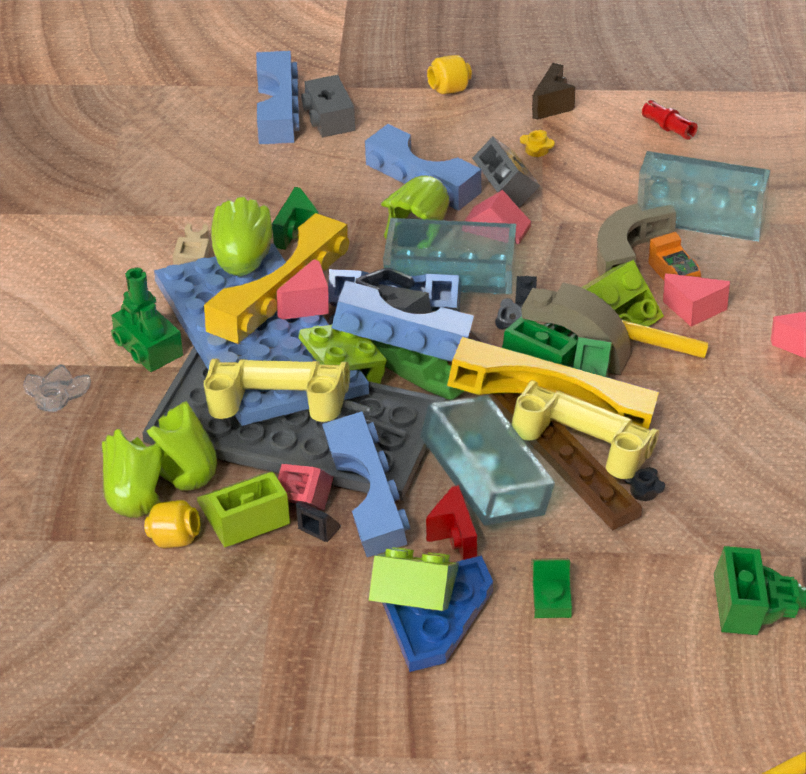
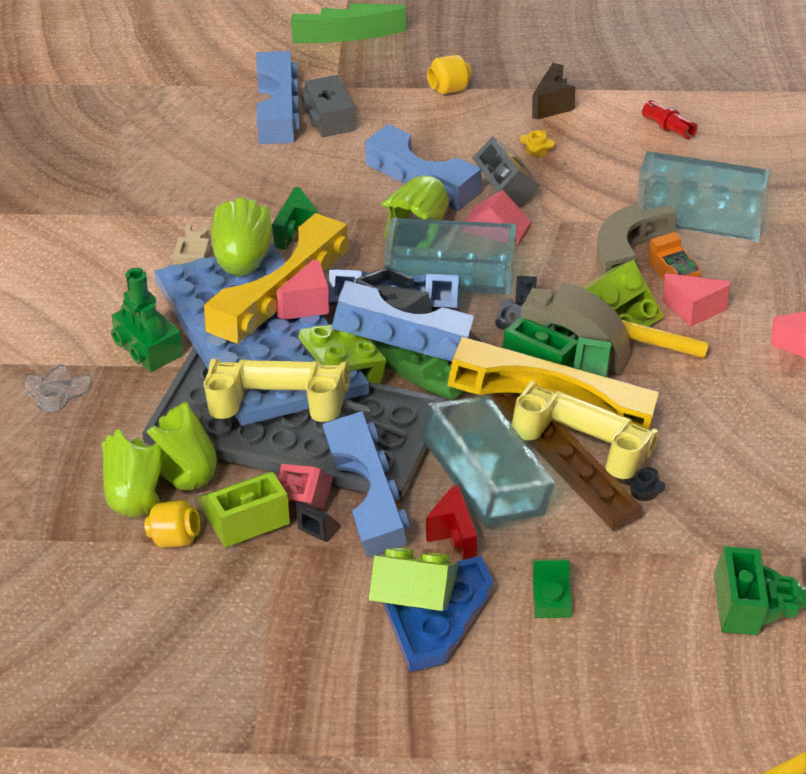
none -> bright green slope [291,3,407,43]

